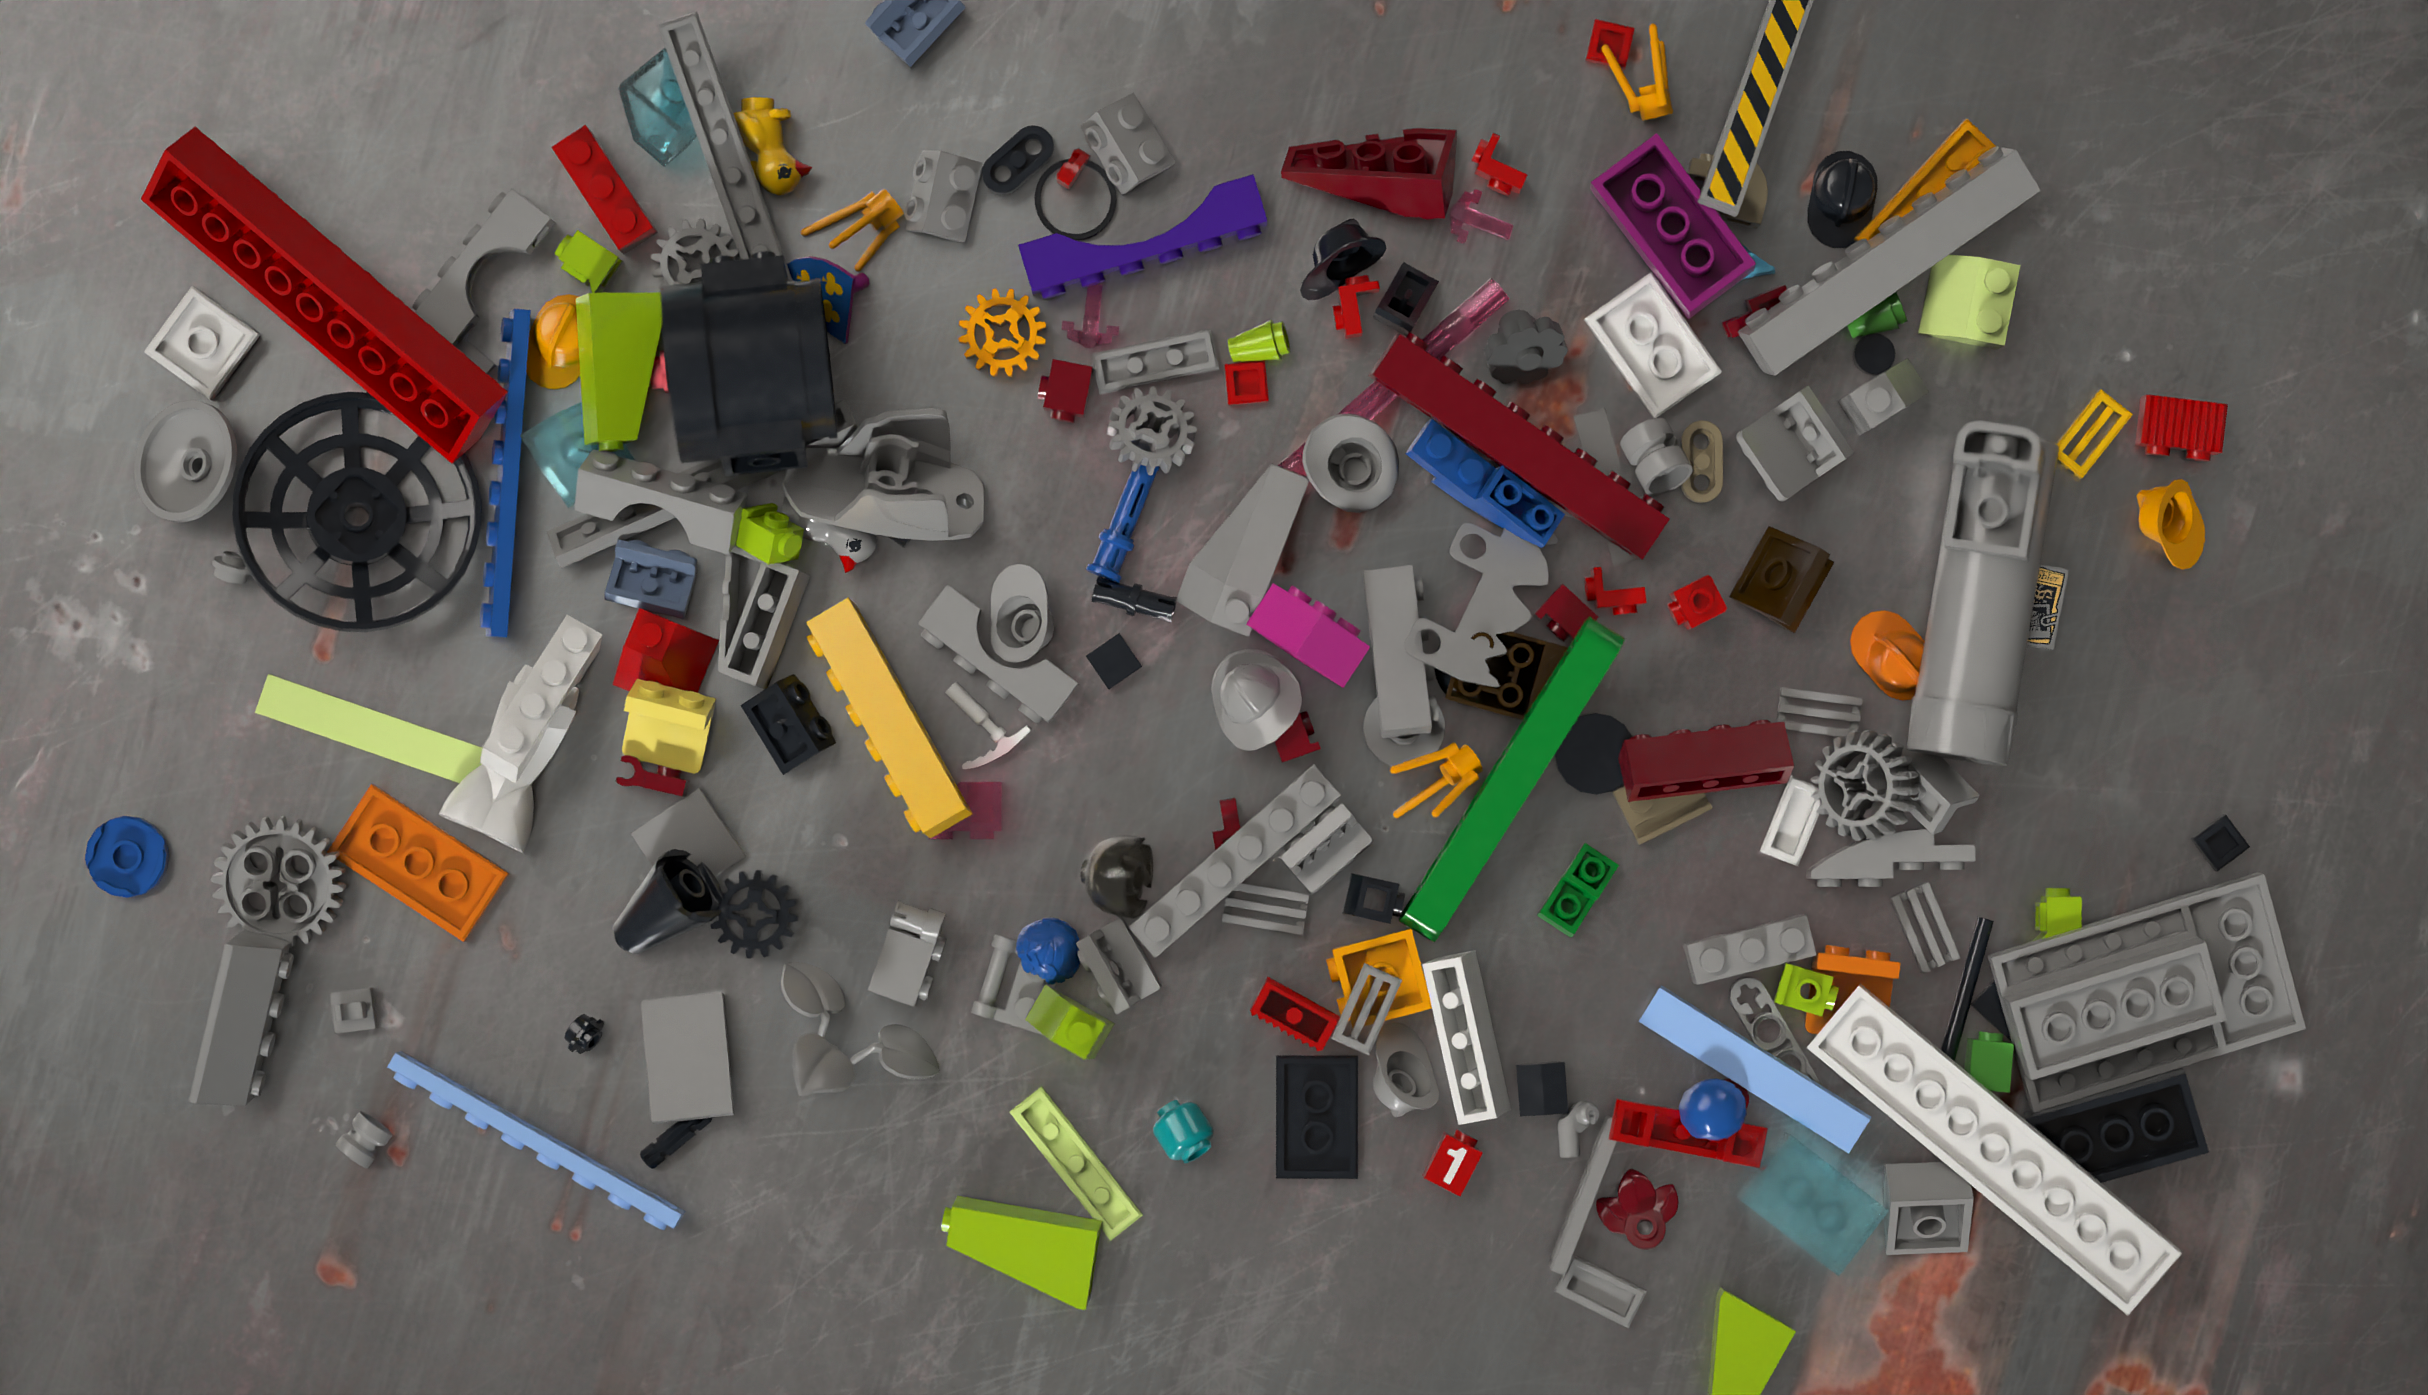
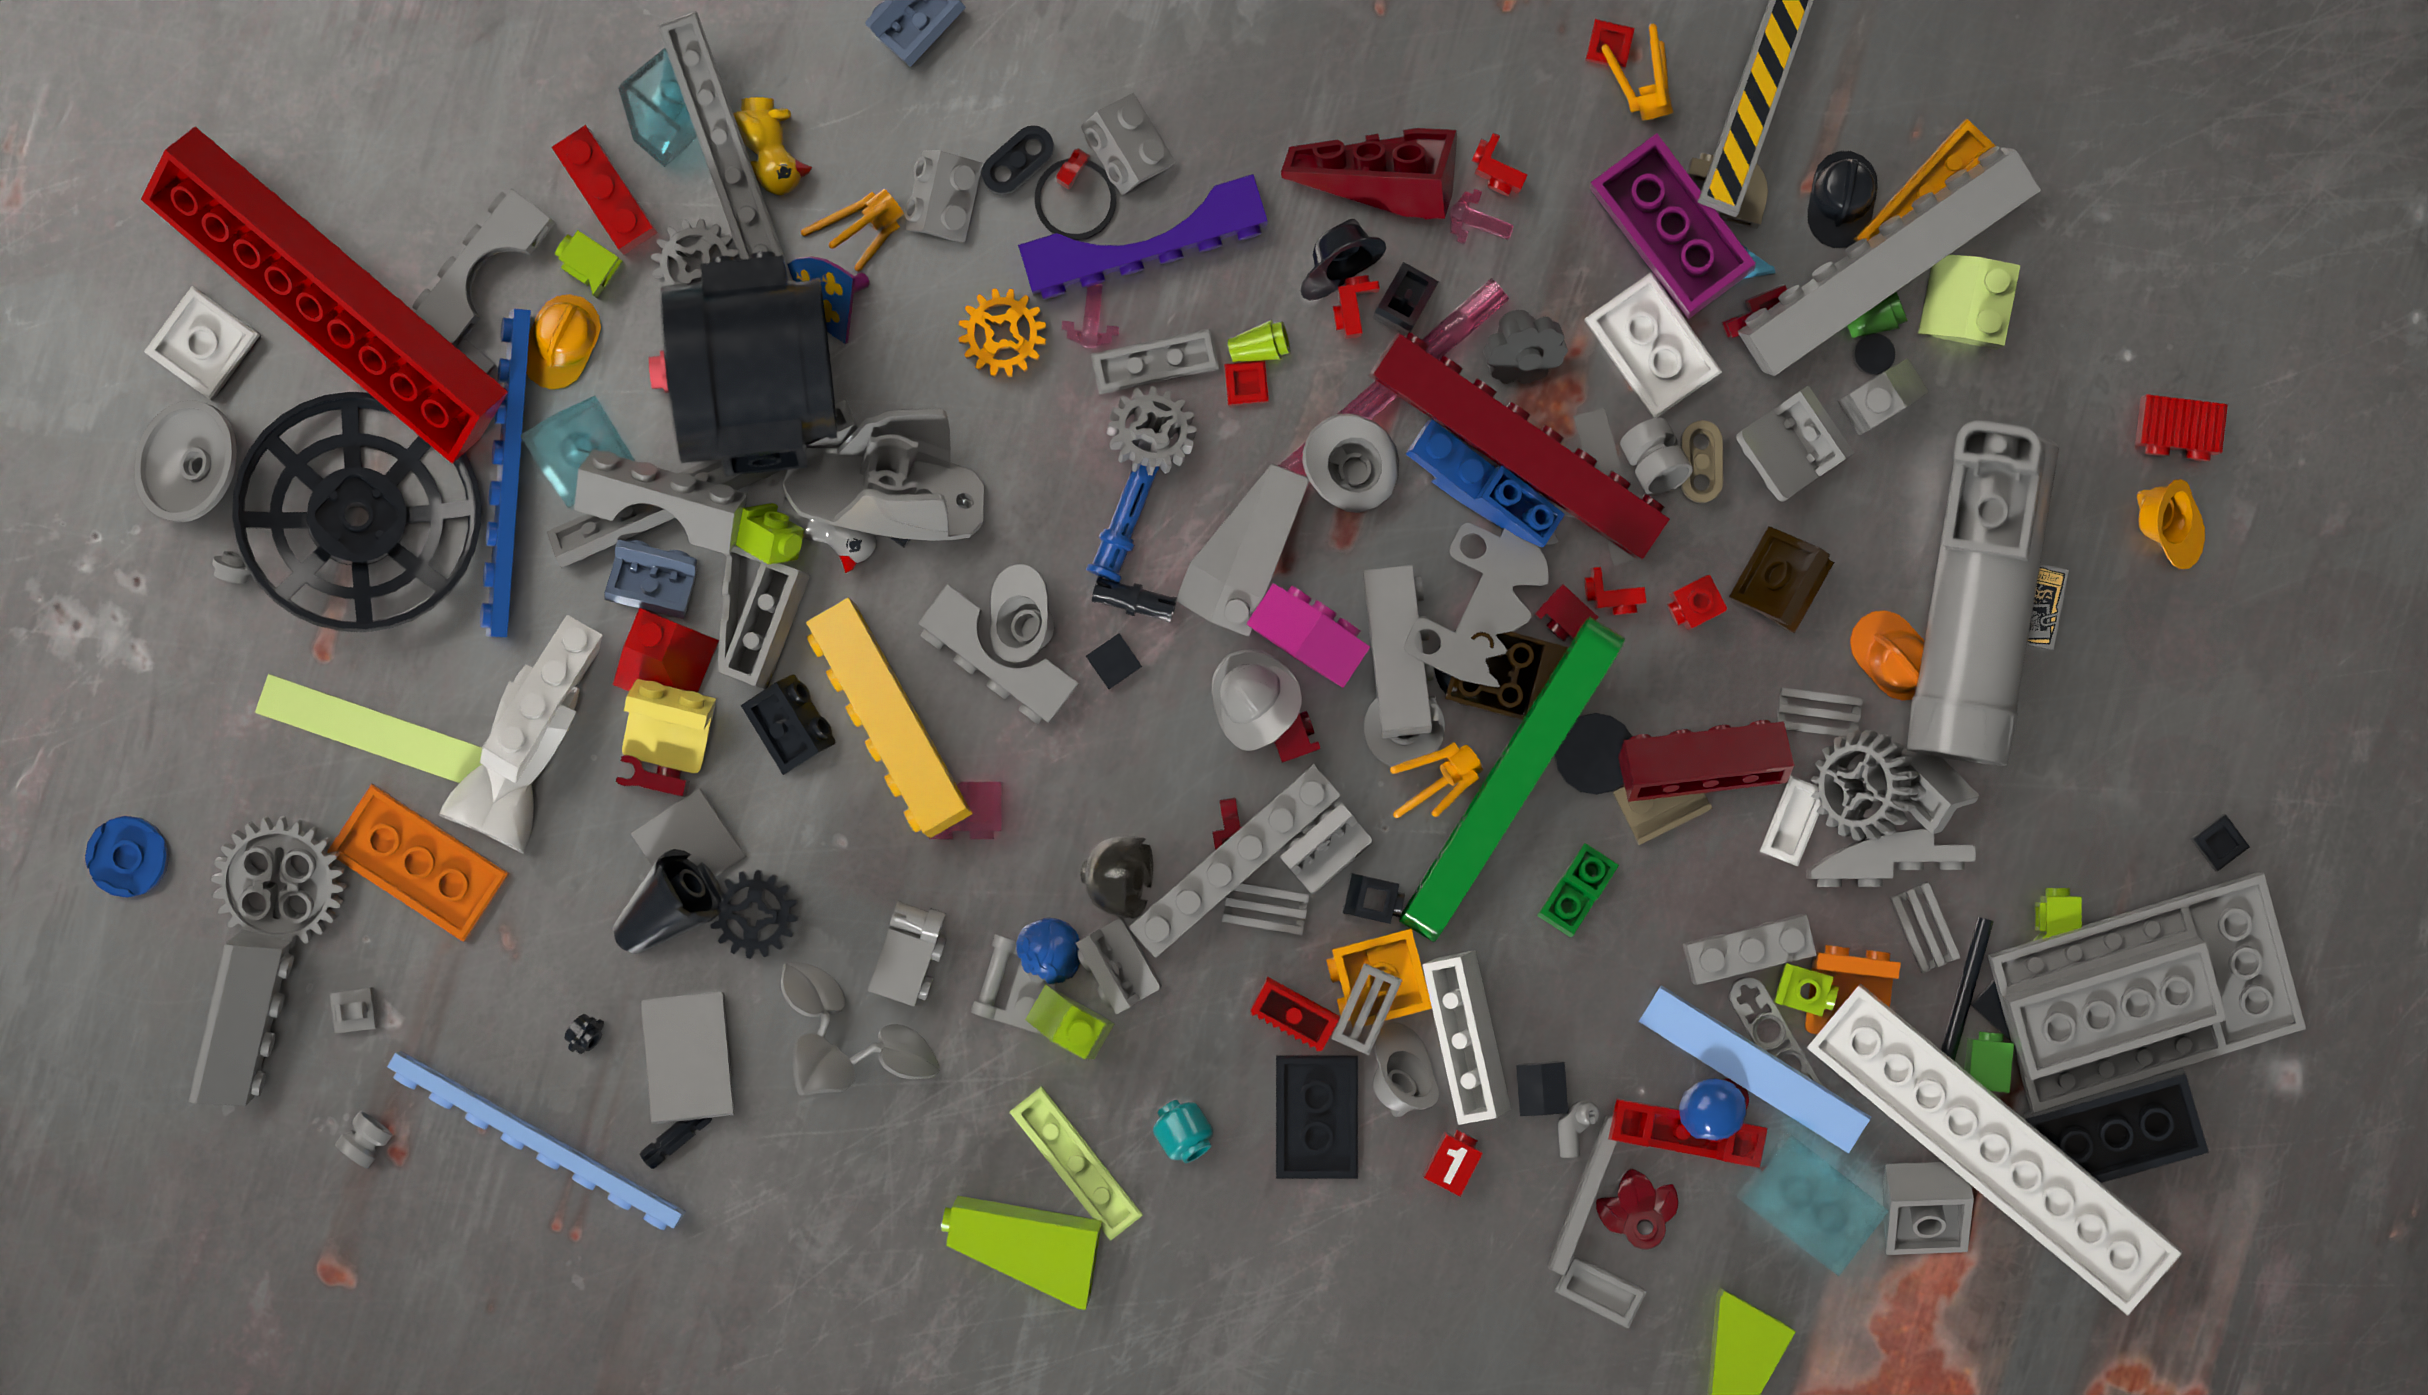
lime slope [576,292,662,452] -> none
white piece [945,681,1032,769] -> none
dark red brick [1037,359,1094,423] -> none
yellow tile [2056,389,2133,479] -> none

